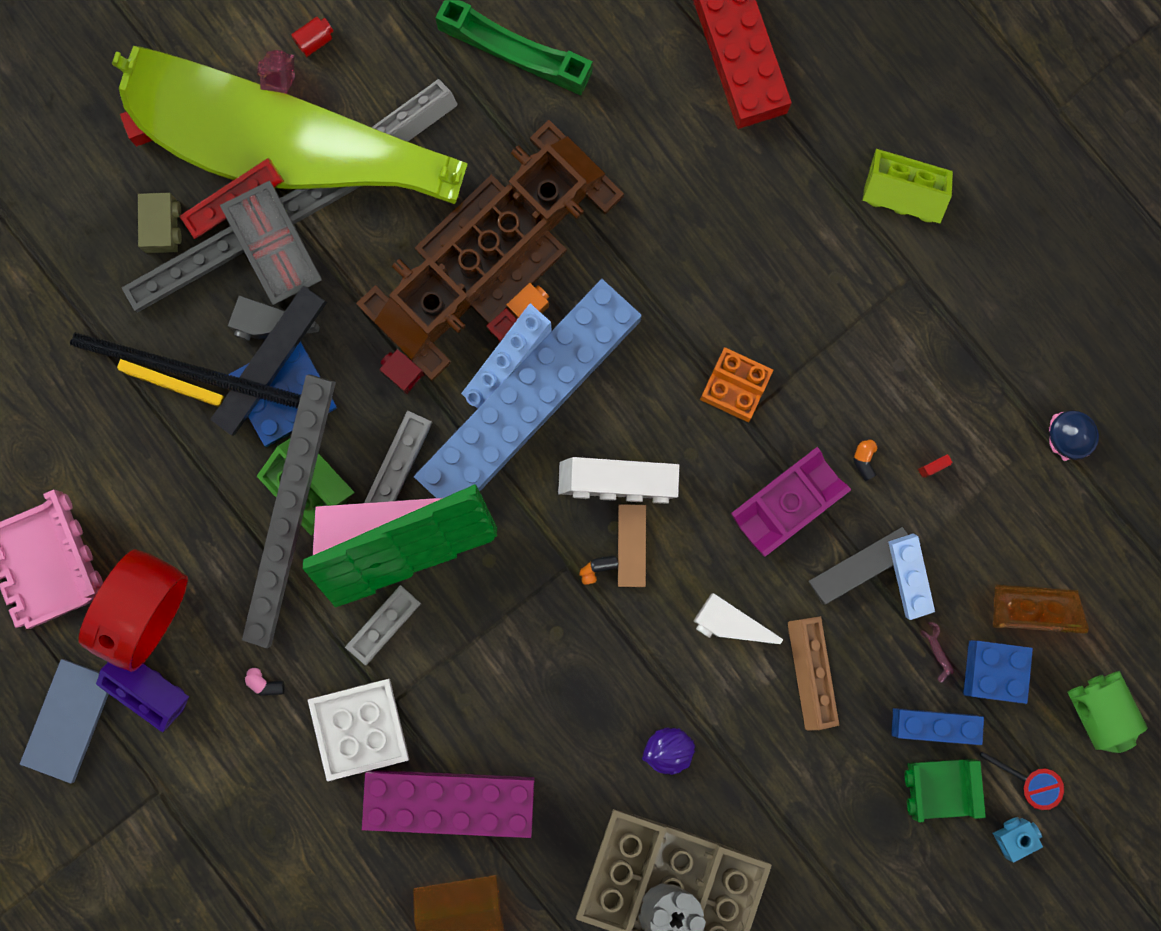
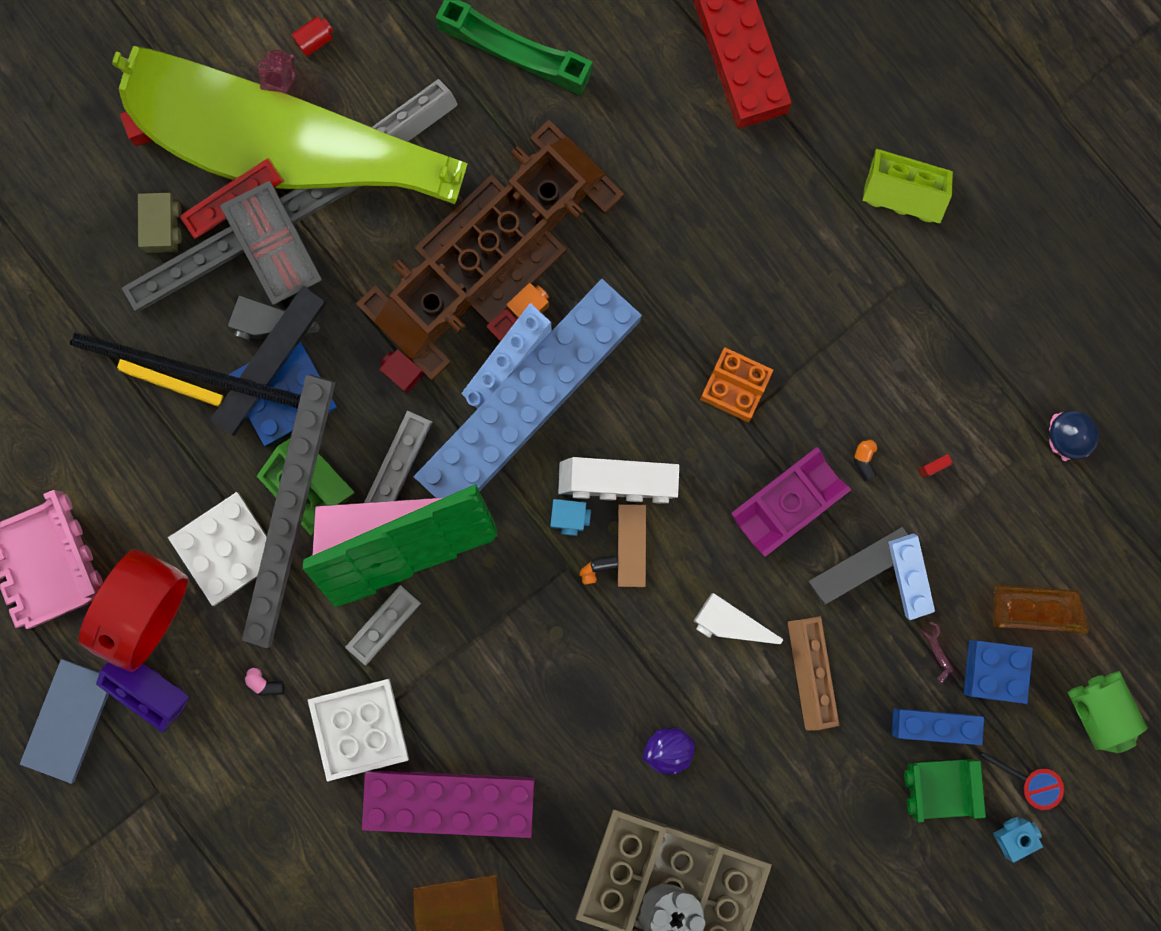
none -> white plate [168,492,267,606]
none -> dark azure brick [550,499,591,536]

